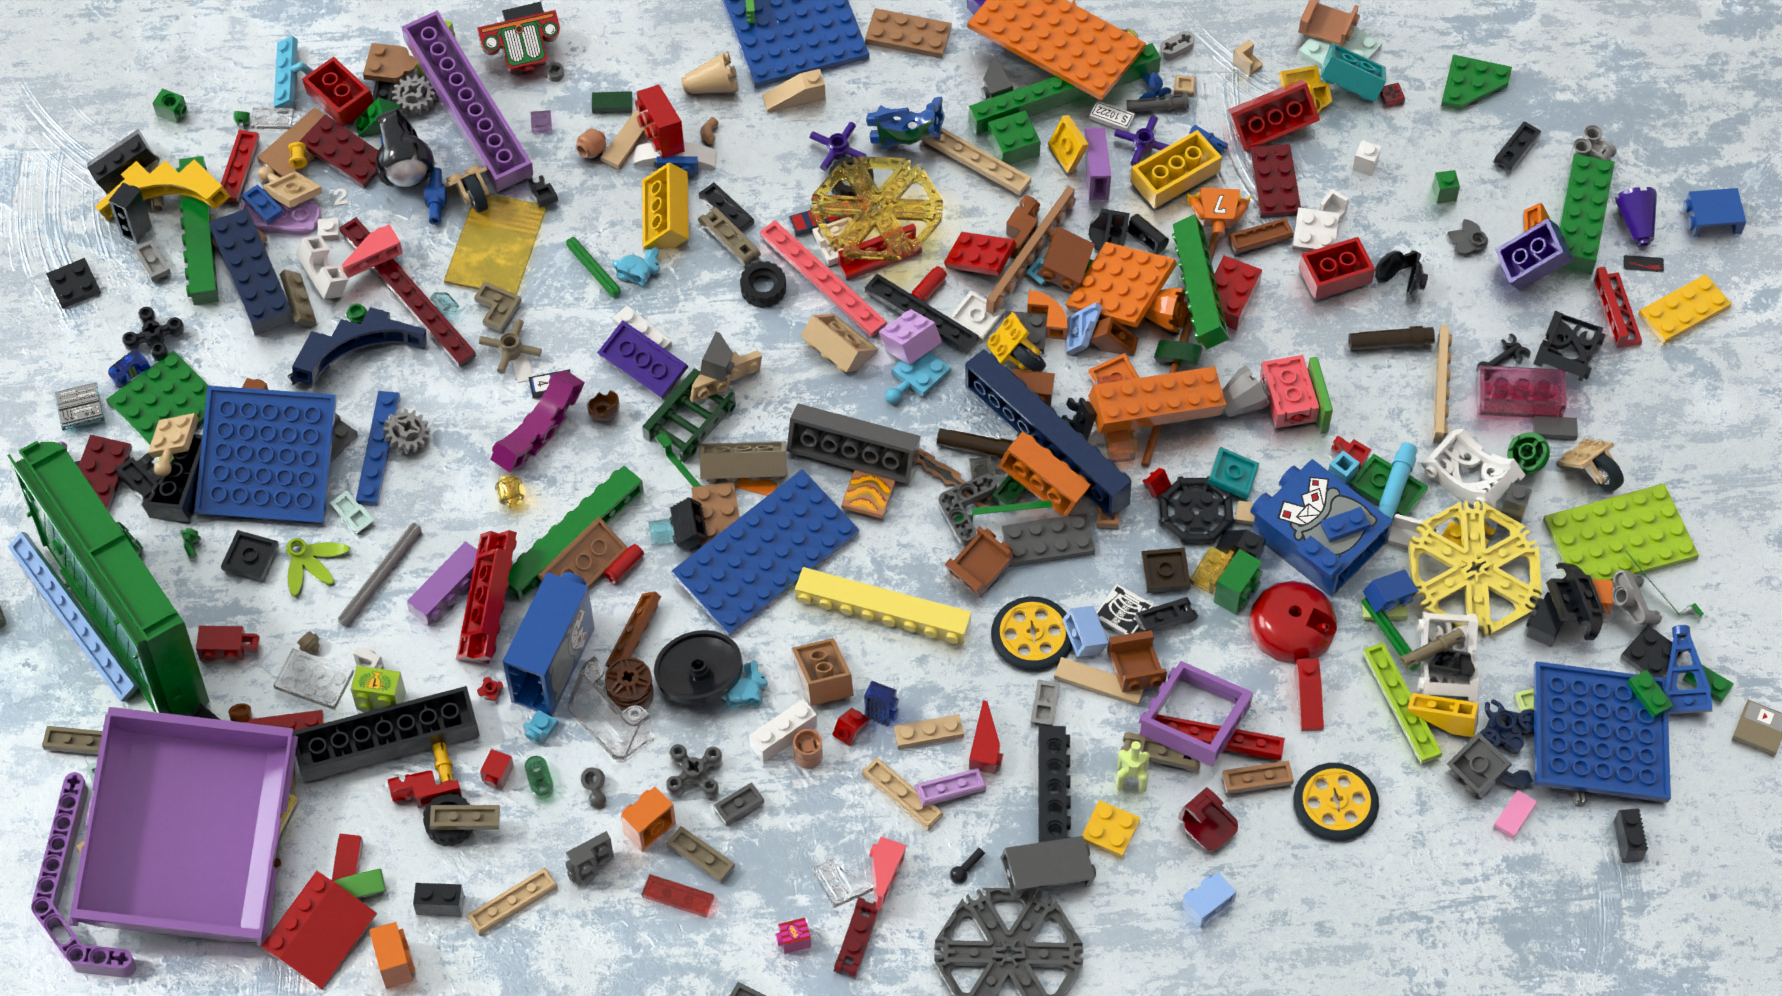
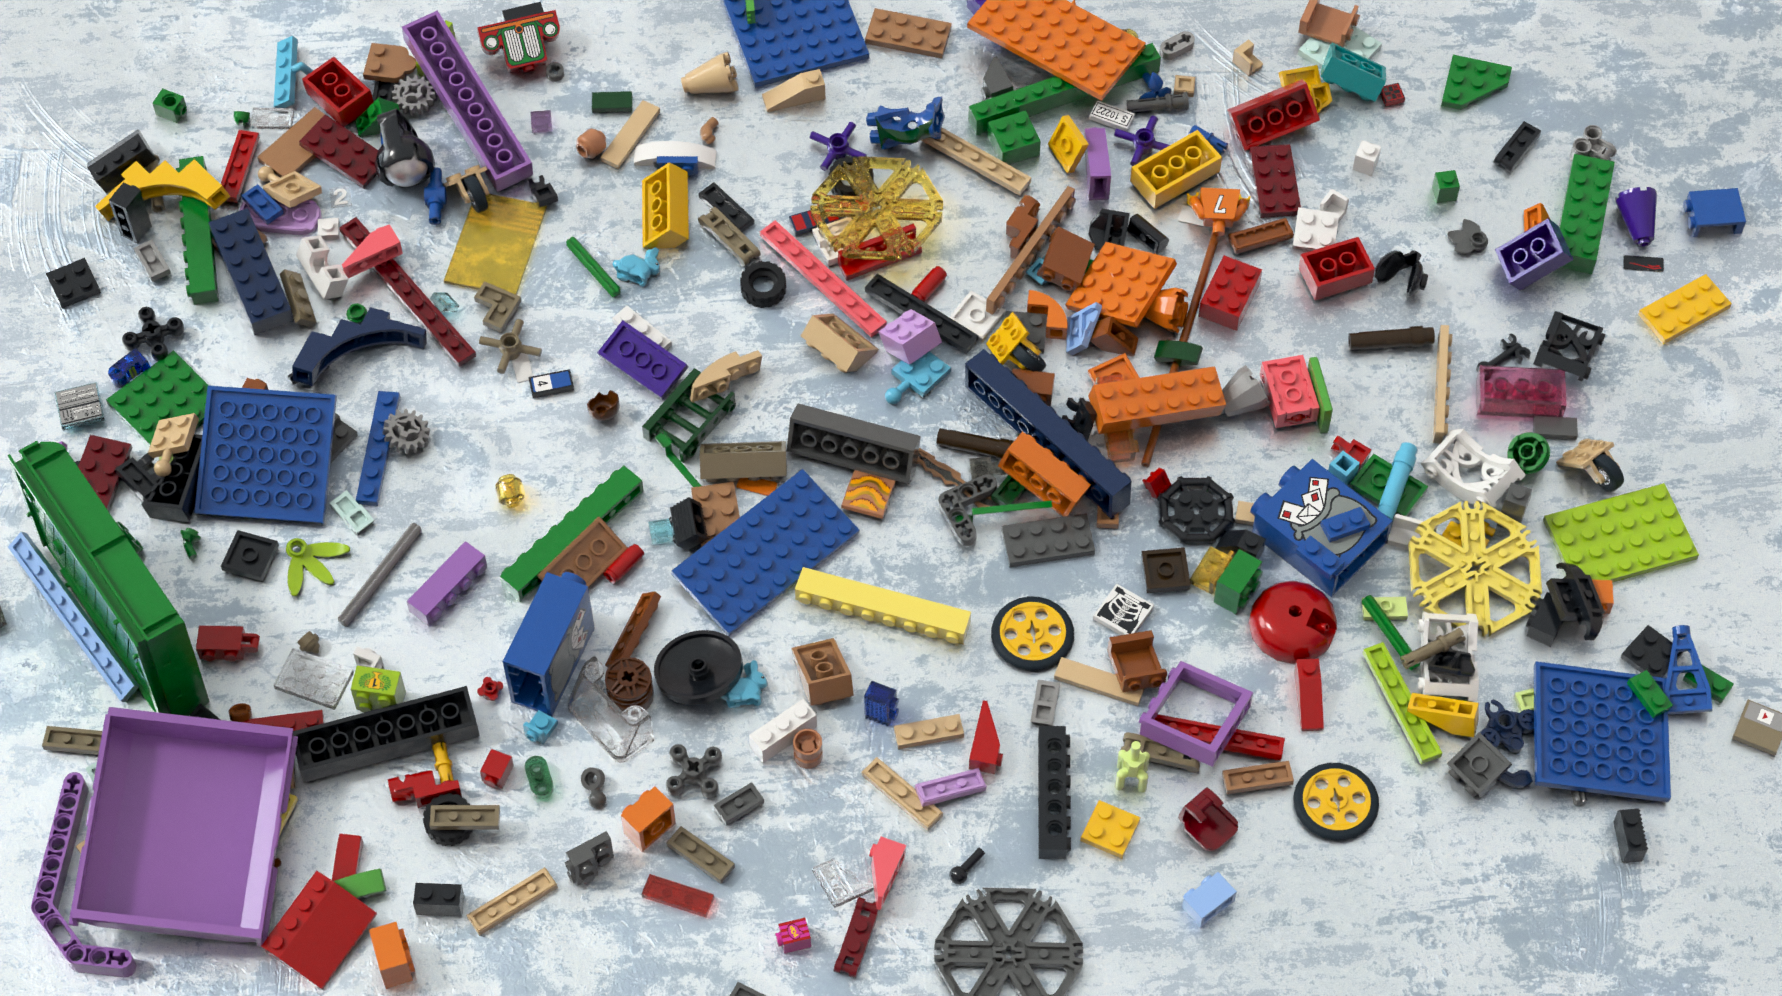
yellow bush [288,142,307,169] -> none
red slope [456,530,517,664] -> none
magenta brick [490,370,585,473] -> none
red brick [635,84,685,159] -> none
dark grey slope [700,332,735,382] -> none
red bracket [832,708,870,746] -> none
red plate [944,232,1017,276] -> none
dark orange panel [945,526,1014,597] -> none
dark grey panel [1000,836,1096,899] -> none
light blue brick [1062,606,1109,657] -> none
black plate [1134,597,1198,632] -> none
green brick [1172,214,1229,350] -> none
teal plate [1207,447,1260,500] -> none
blue brick [1362,569,1418,613] -> none
bright pink tile [1494,790,1537,838] -> none
red fence [1594,267,1642,348] -> none
light grey connector [1612,570,1662,625] -> none
green piece [1626,551,1704,619] -> none

